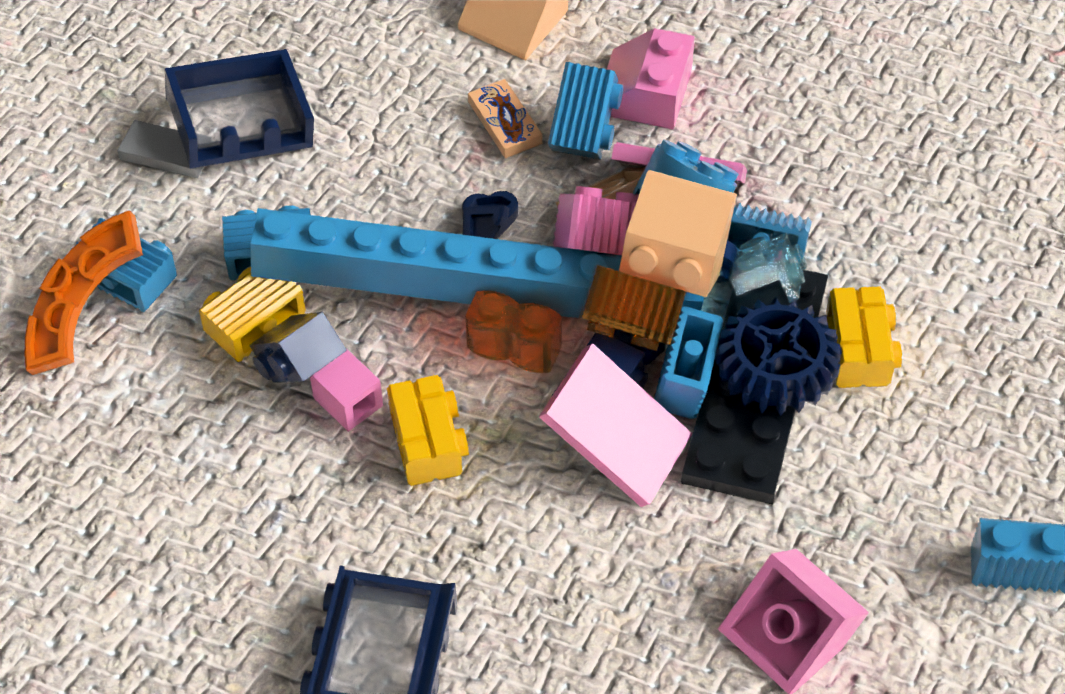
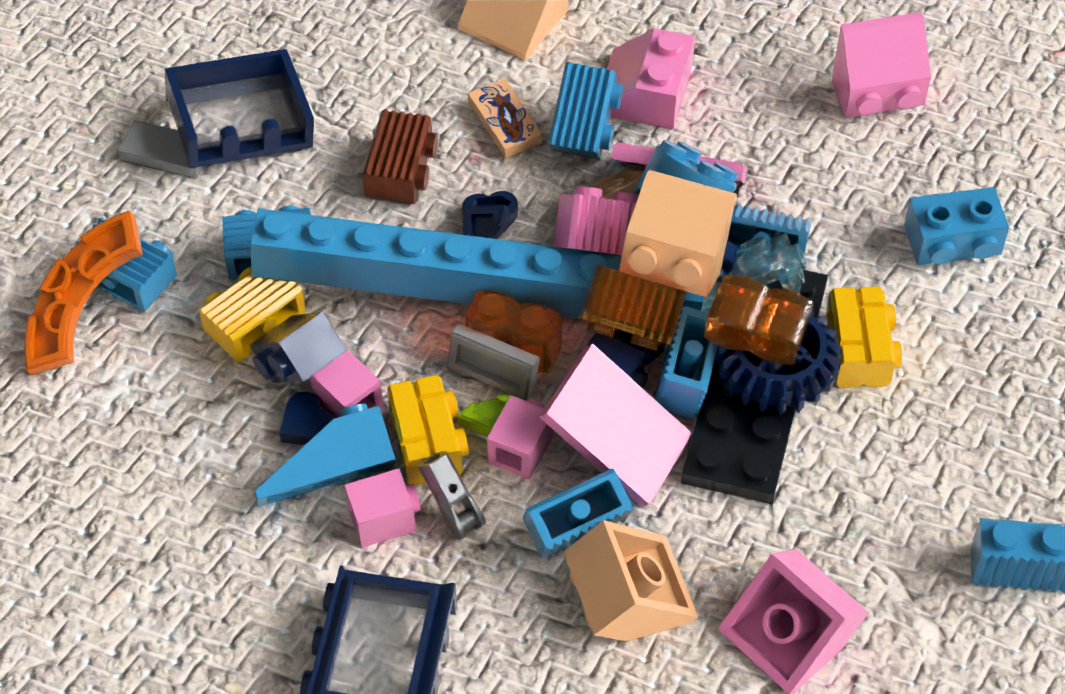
none -> dark azure slope [255,403,395,507]
none -> dark blue tile [279,391,335,445]
none -> bright pink brick [344,468,421,548]
none -> copper brick [362,109,438,204]
none -> flat silver bar [418,451,486,540]
none -> light grey tile [447,324,540,400]
none -> lime tile [458,395,520,437]
none -> bright pink brick [487,395,553,479]
none -> dark azure brick [522,468,633,559]
none -> light nougat slope [564,520,699,642]
none -> clear orange brick [704,275,814,365]
none -> bright pink slope [831,12,931,118]
none -> dark azure brick [904,187,1009,265]

